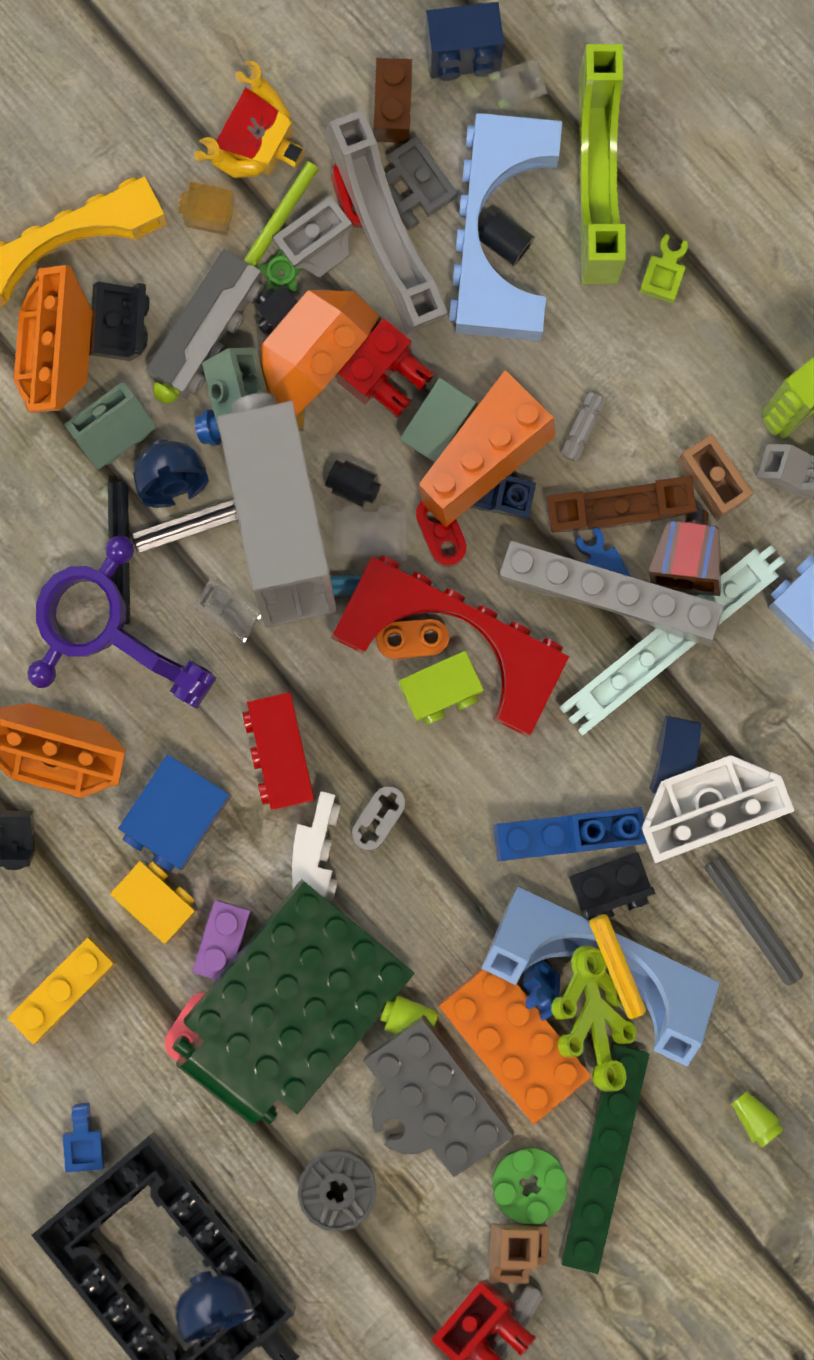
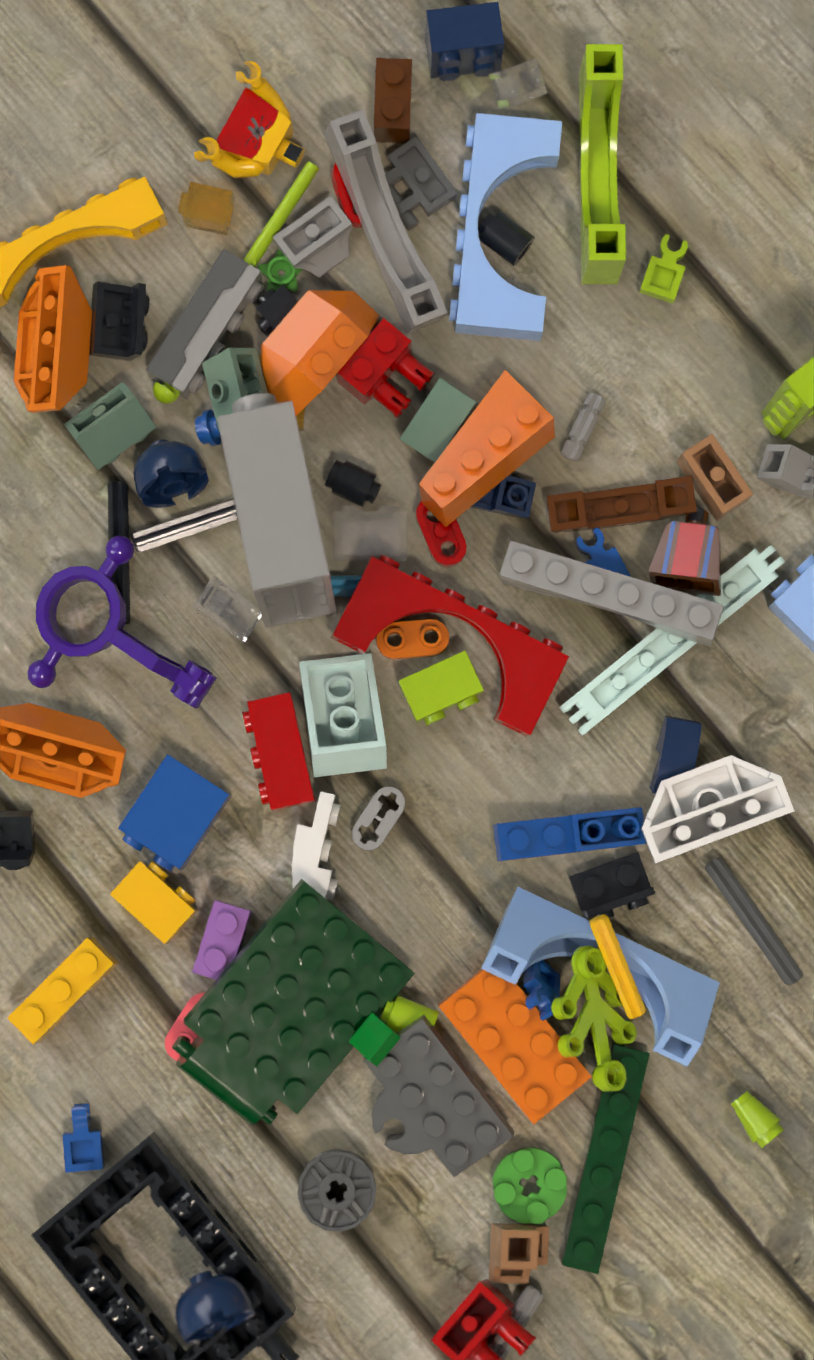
none -> light aqua slope [299,653,387,777]
none -> green tile [348,1012,401,1067]

